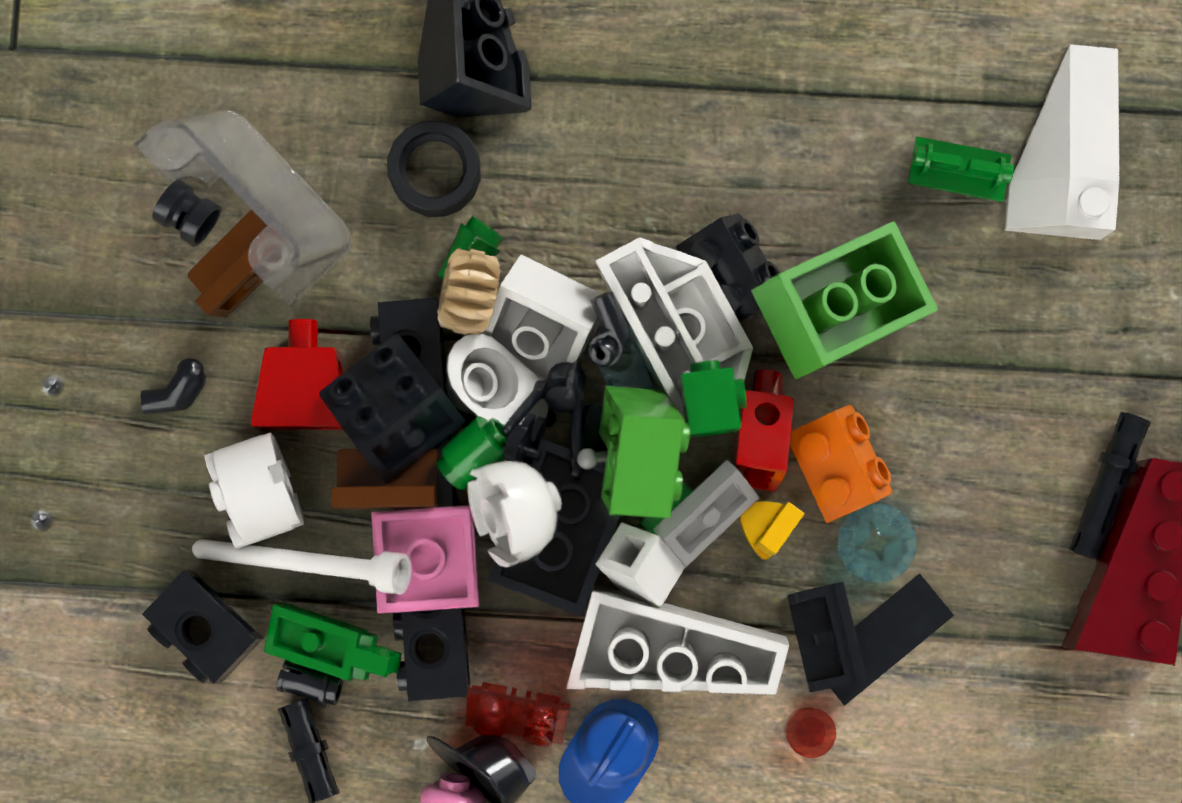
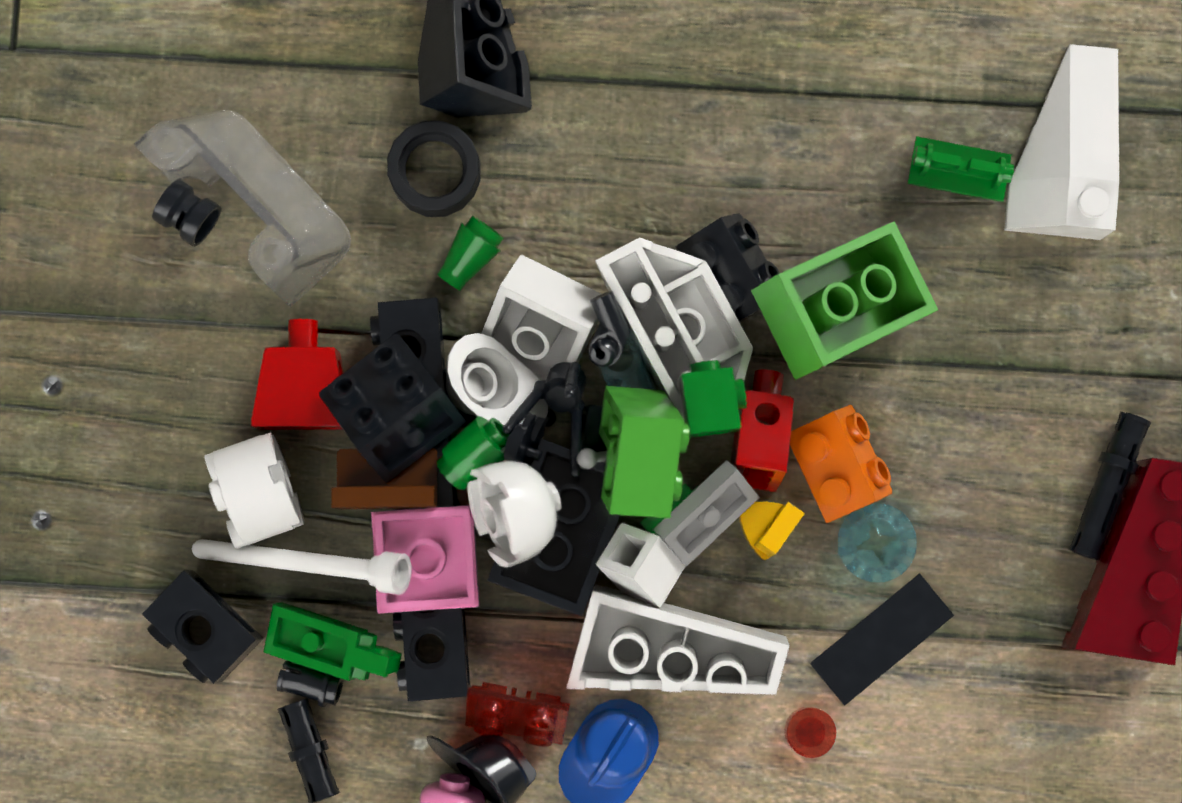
black arm [141,358,206,415] -> none
reddish brown panel [188,210,294,318] -> none
tan gear [437,249,501,335] -> none
black hinge [787,581,867,692] -> none

